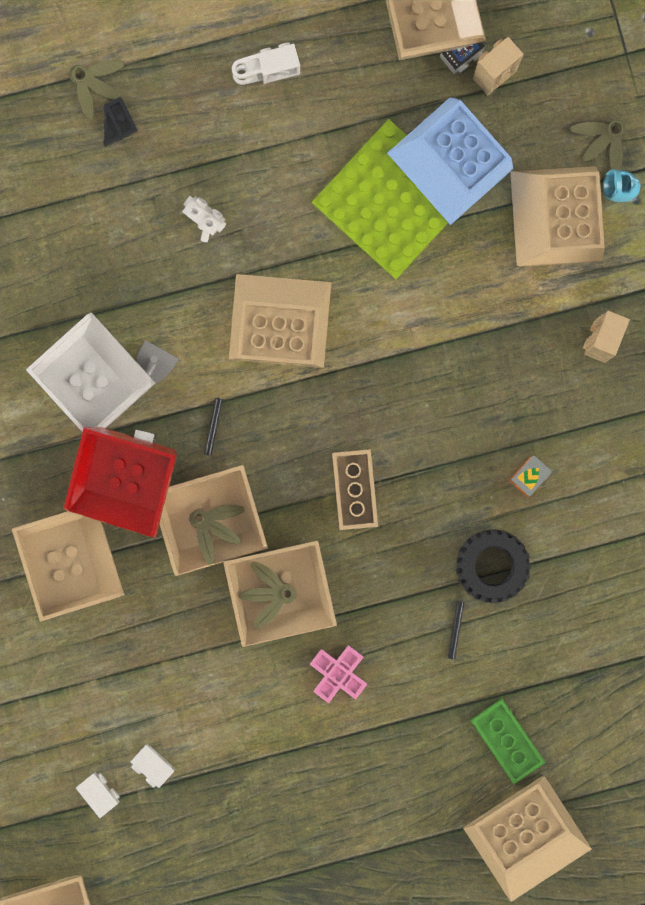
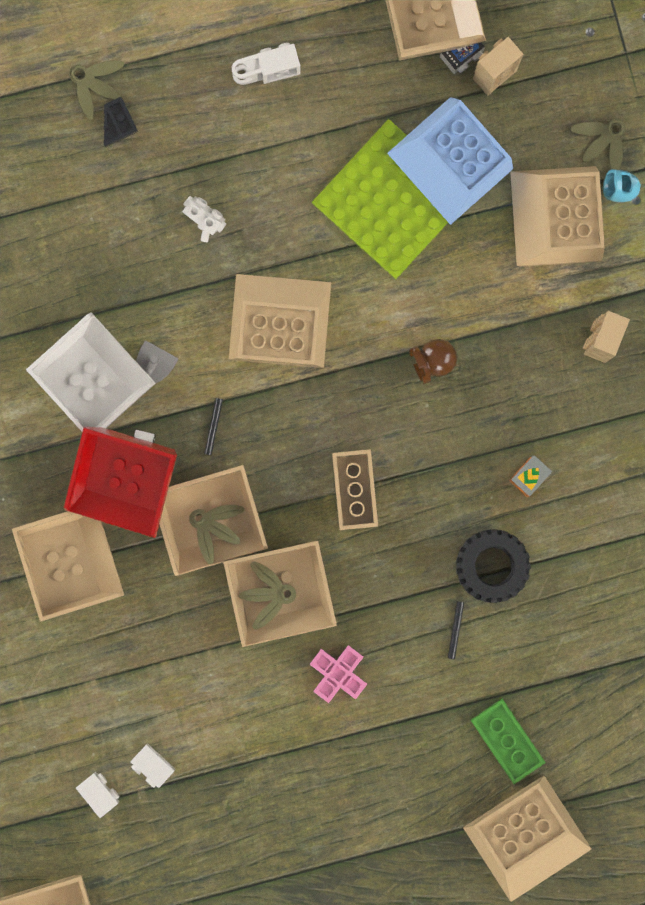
none -> reddish brown tile [409,339,458,385]

